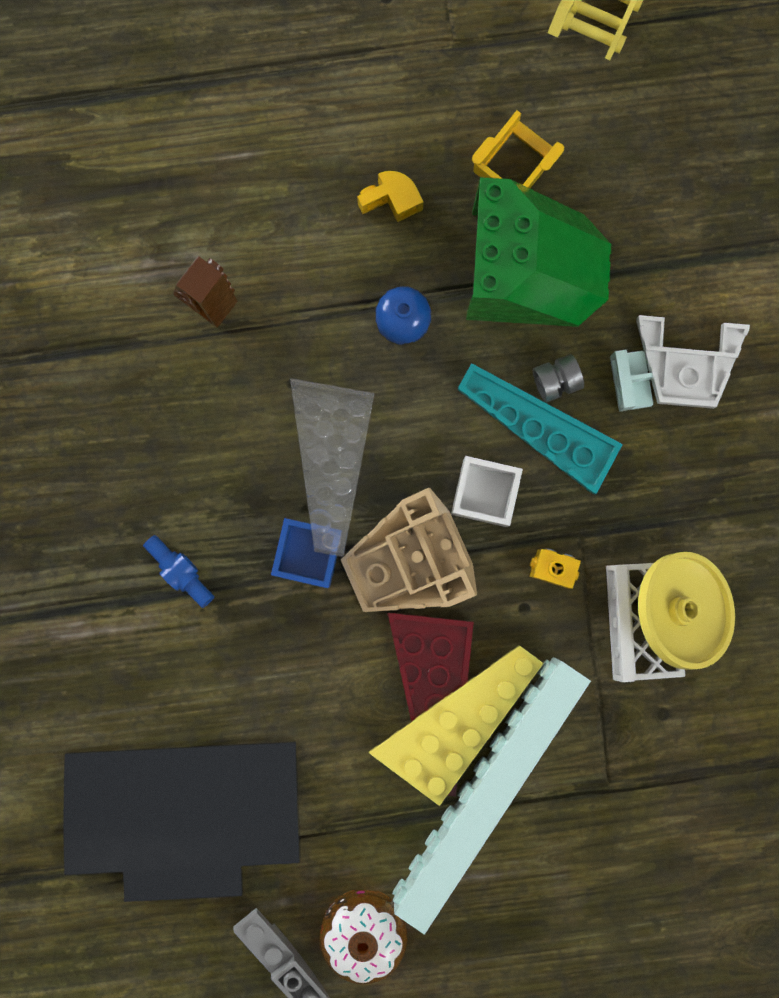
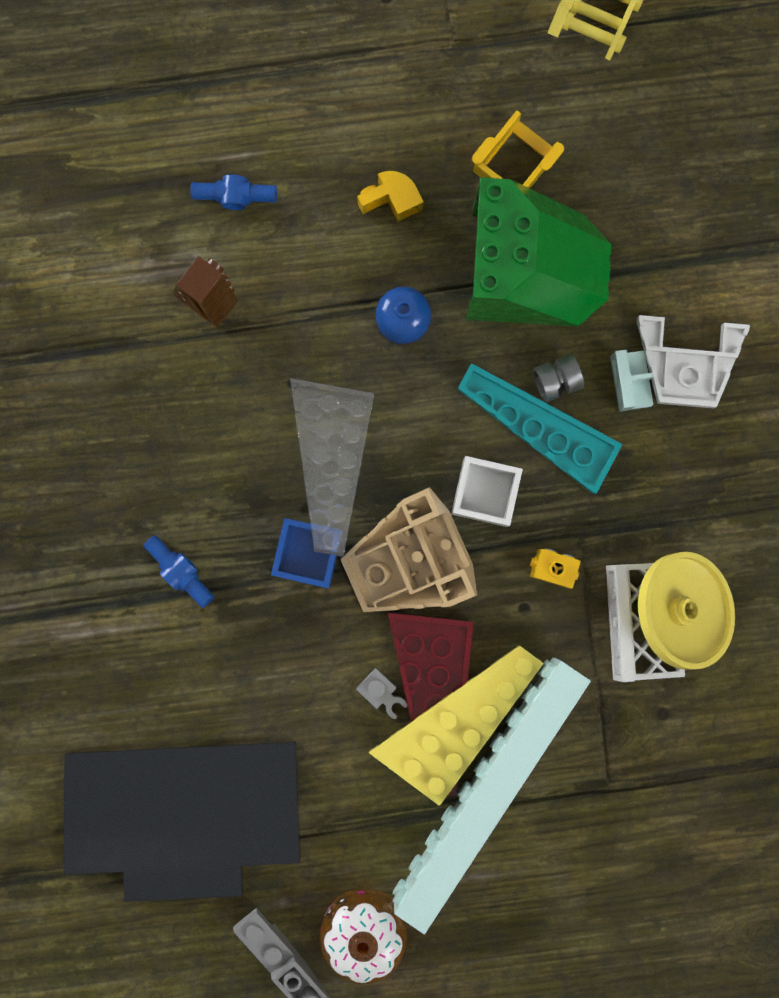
none -> blue pin [190,175,278,210]
none -> light grey plate [356,668,408,719]

